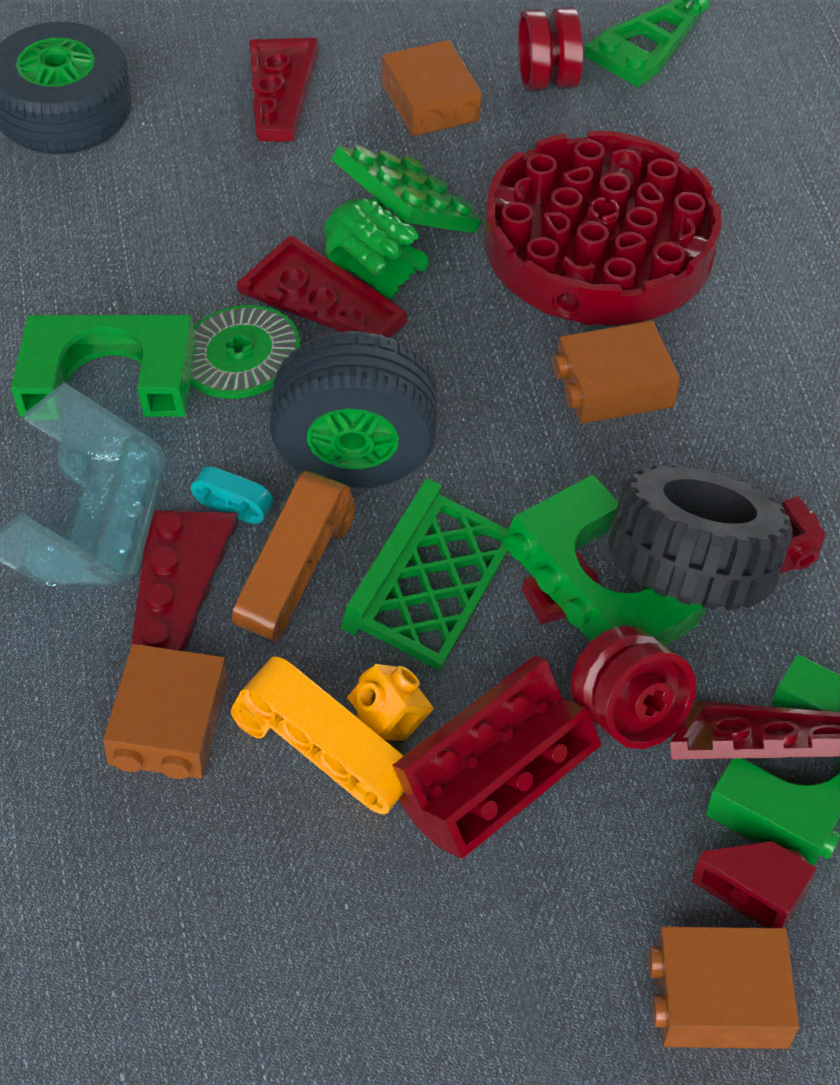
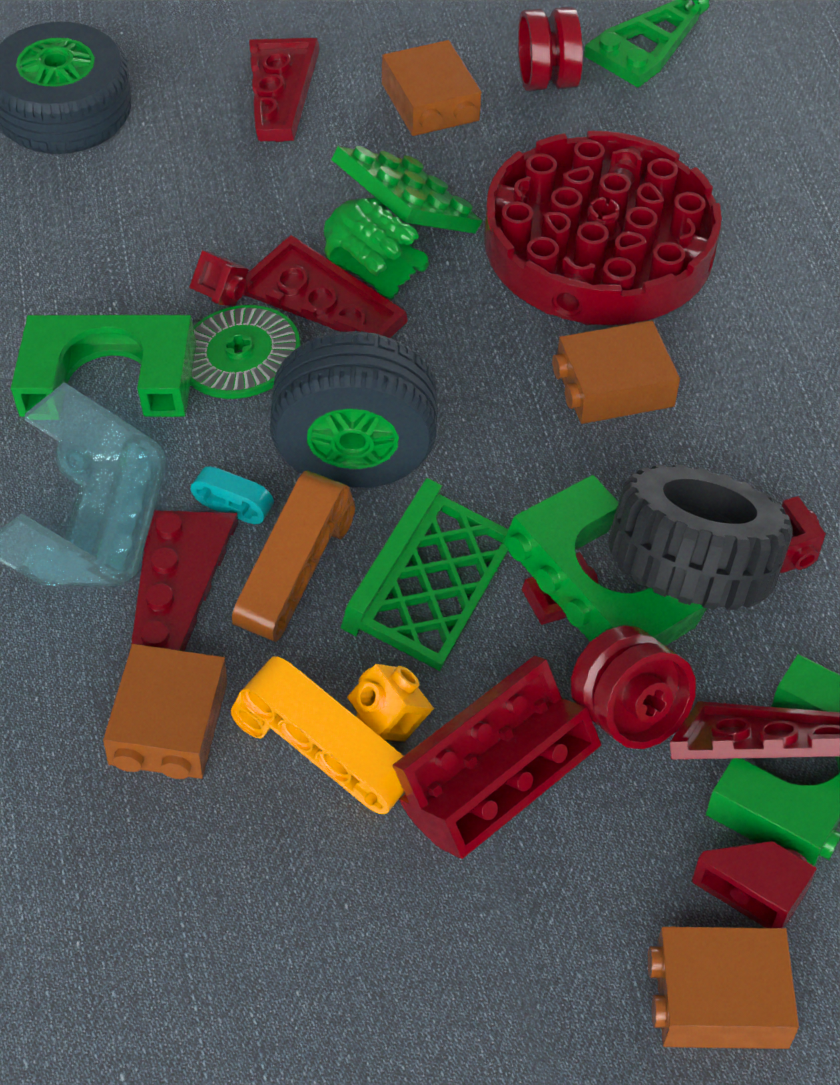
none -> dark red bracket [189,250,249,306]

